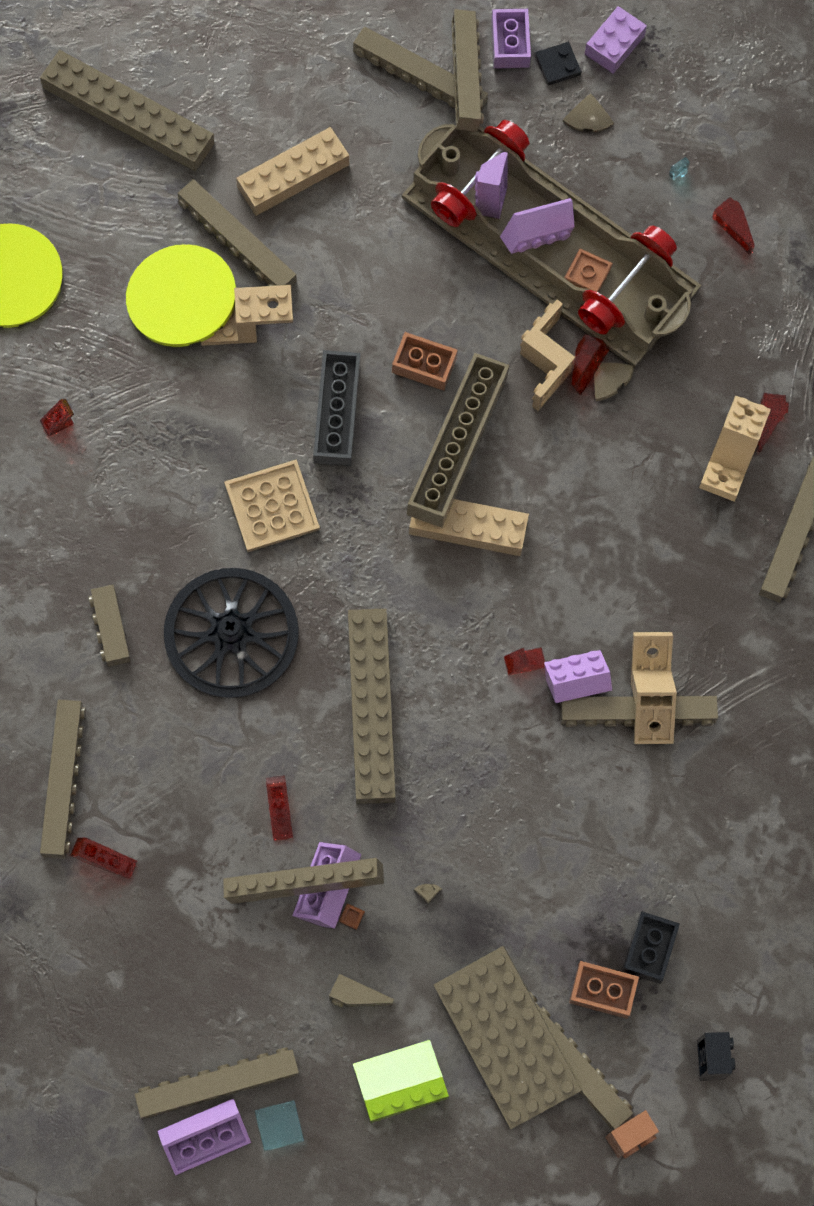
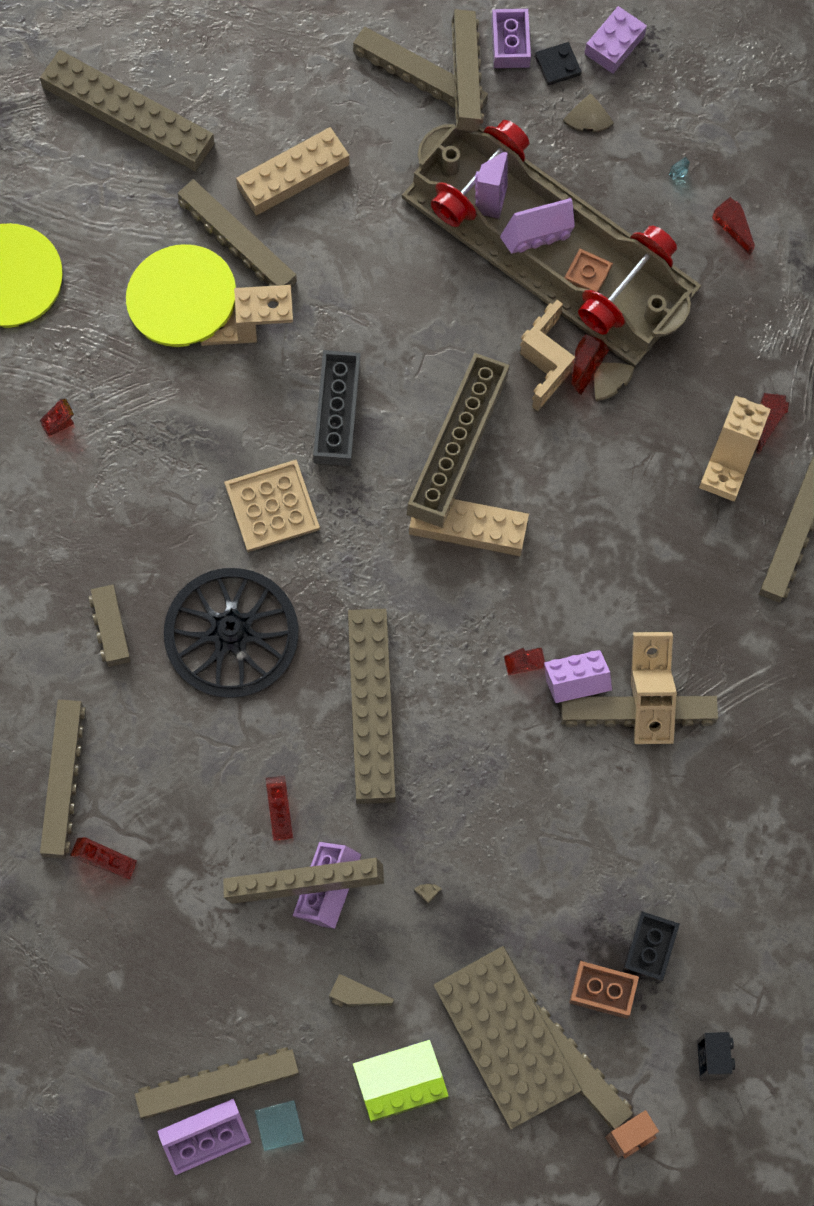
dark orange tile [339,903,365,930] -> none
nougat brick [392,332,458,391] -> none

